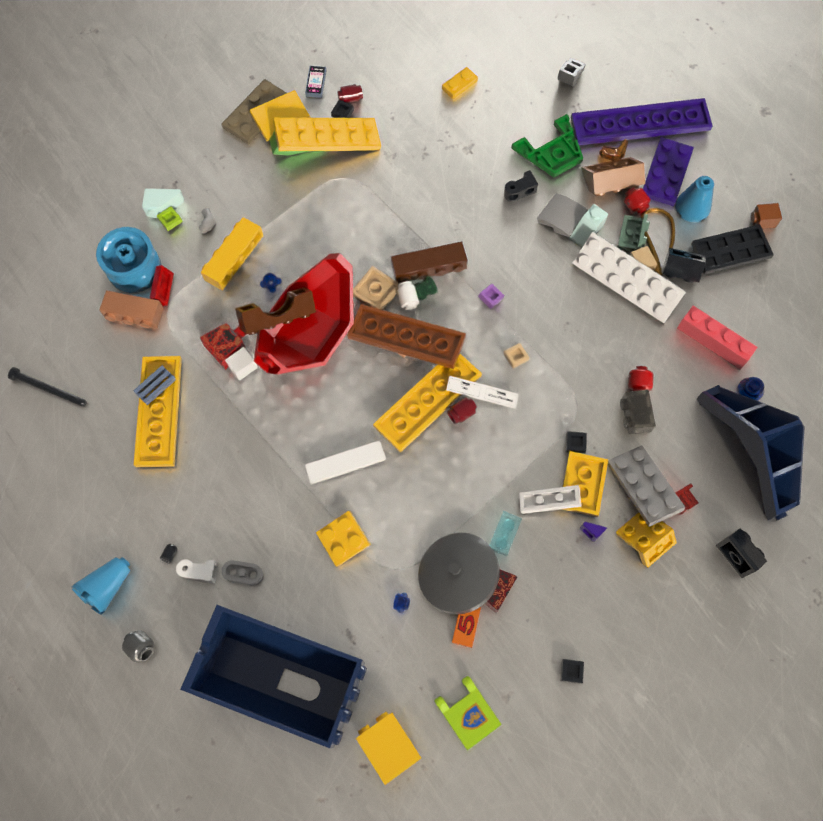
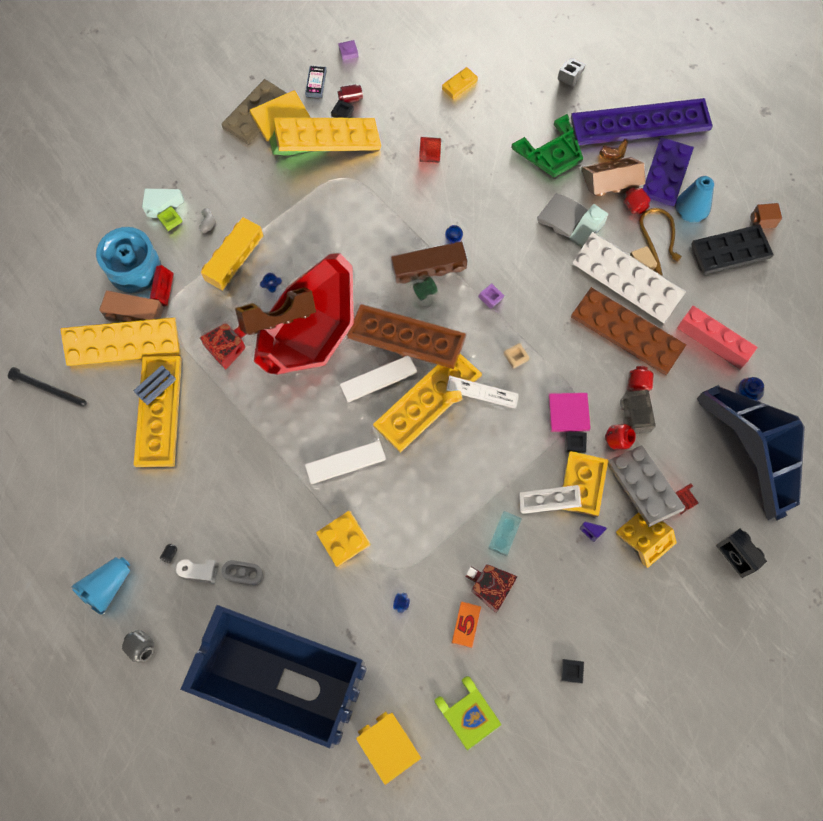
white brick [225,347,258,381] -> none
tan tile [353,266,399,310] -> none
white brick [397,281,419,310] -> none
dark grey dish [418,533,500,614] -> none
dark red brick [447,397,477,424] -> none
black leg [504,170,538,202] -> none
sand green bracket [617,213,650,252] -> none
black brick [663,248,706,283] -> none
none -> yellow plate [60,317,181,366]
none -> medium lavender plate [338,40,359,61]
none -> white tile [340,356,417,402]
none -> clear red panel [419,137,441,163]
none -> yellow tile [442,391,462,404]
none -> clear blue plate [445,225,463,243]
none -> dark pink tile [548,393,591,432]
none -> dark orange plate [571,287,686,375]
none -> red head [605,424,636,450]

